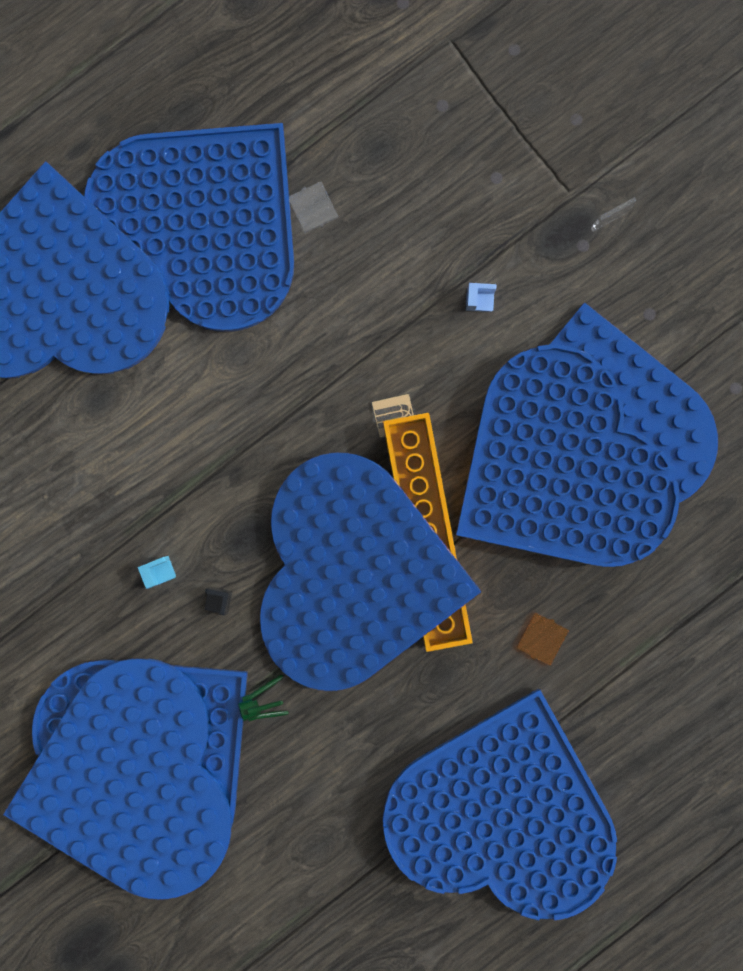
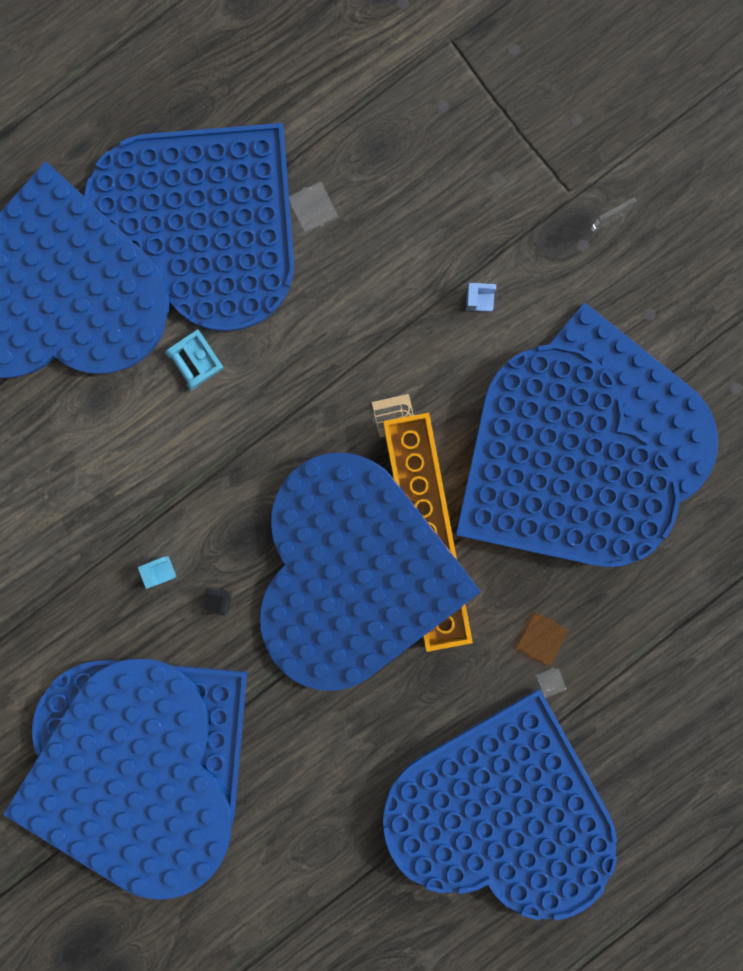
dark green plant [238,675,289,722] -> none
none -> medium azure plate [165,330,224,391]
none -> clear tile [536,667,567,698]

